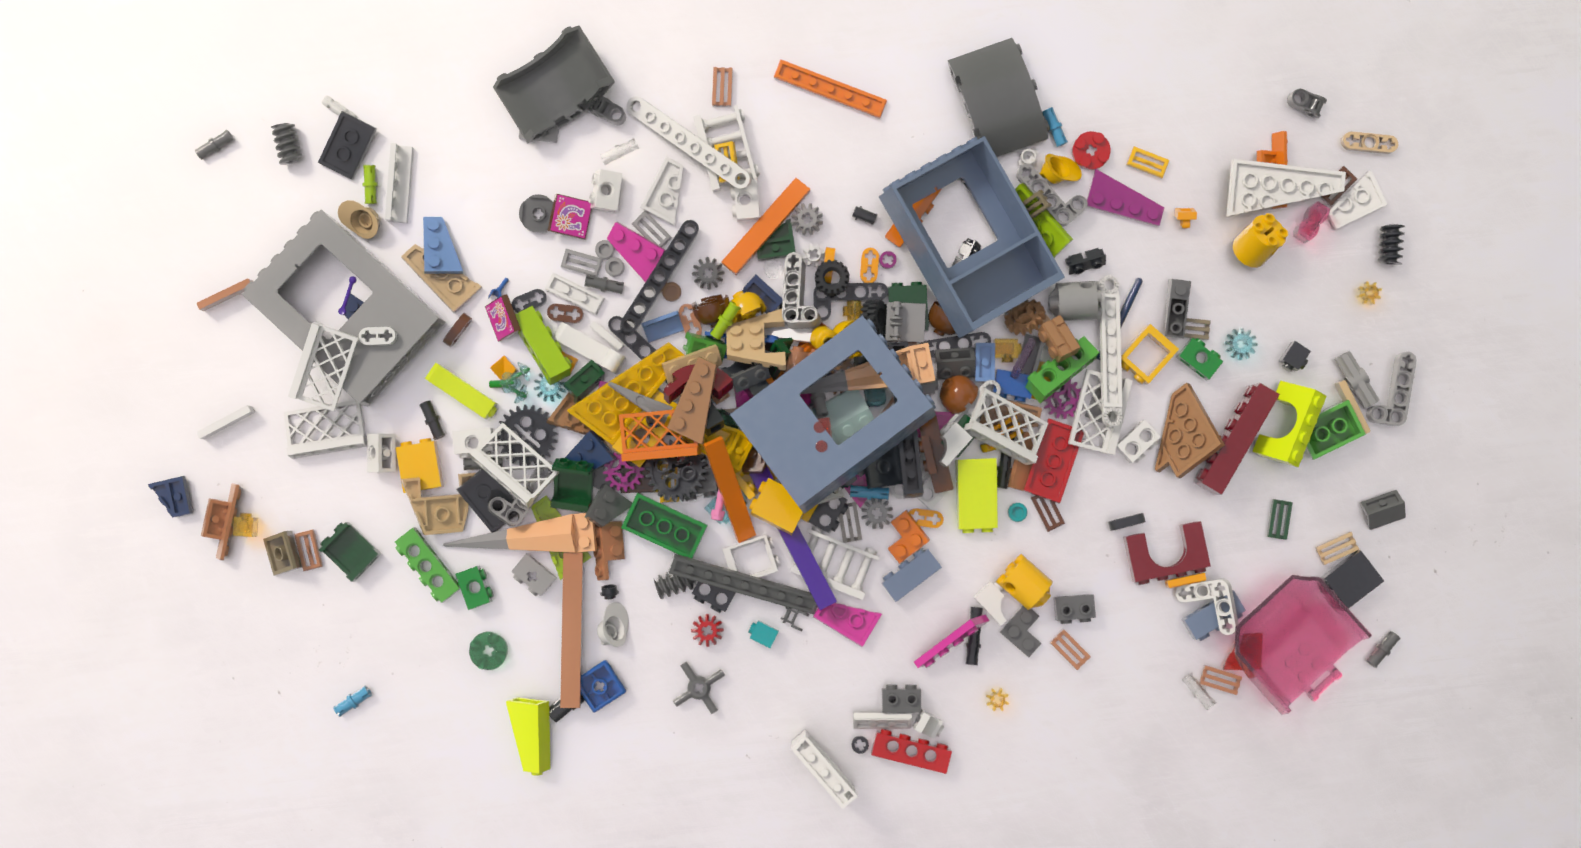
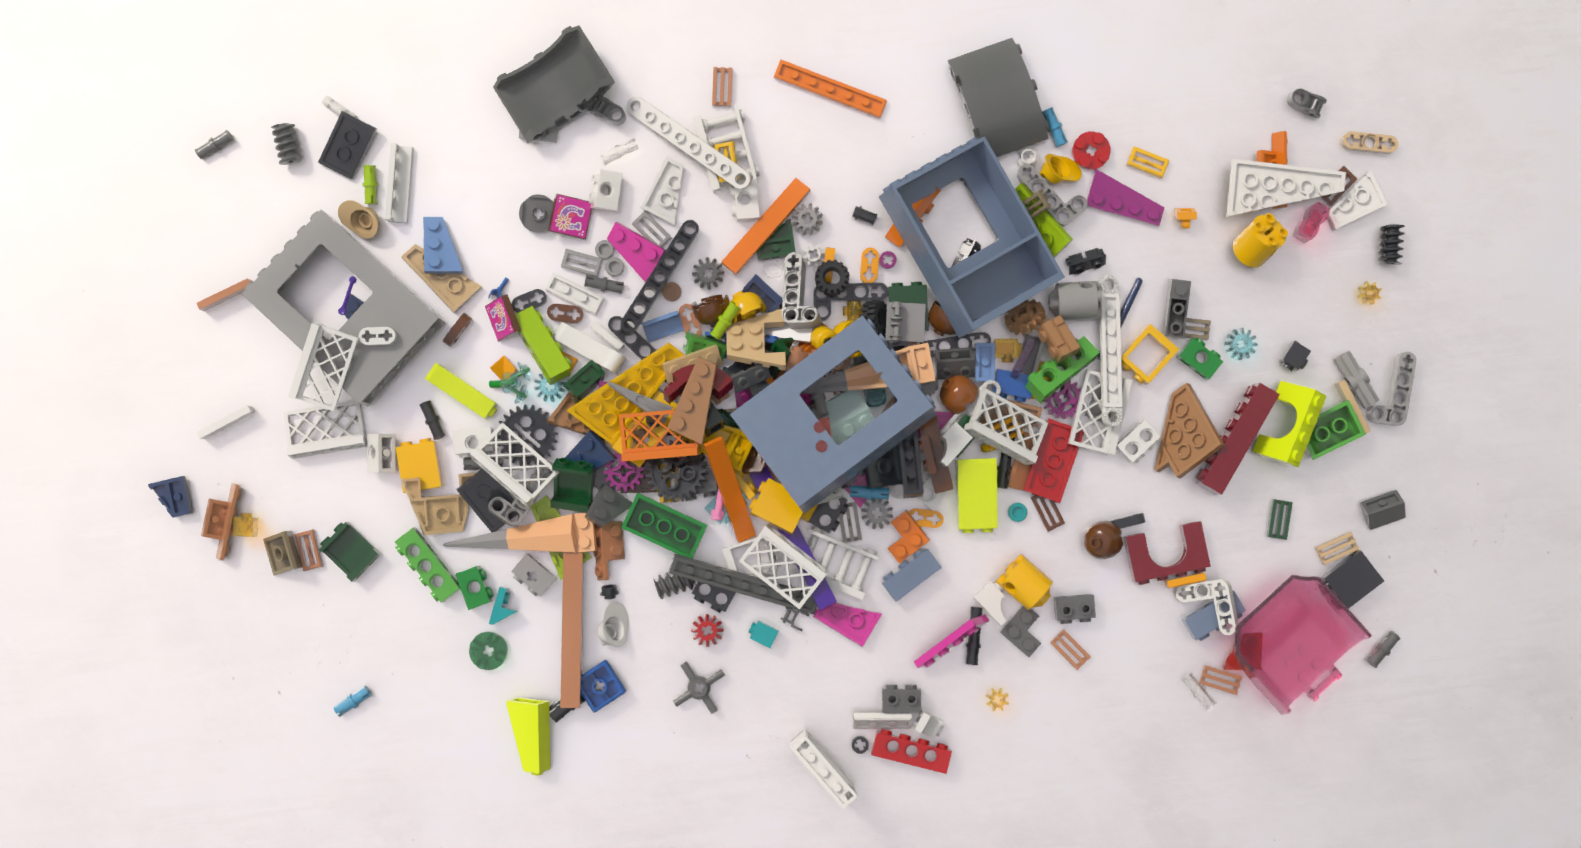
none -> teal slope [489,586,518,625]
none -> white fence [739,524,829,609]
none -> reddish brown cylinder [1084,521,1123,559]

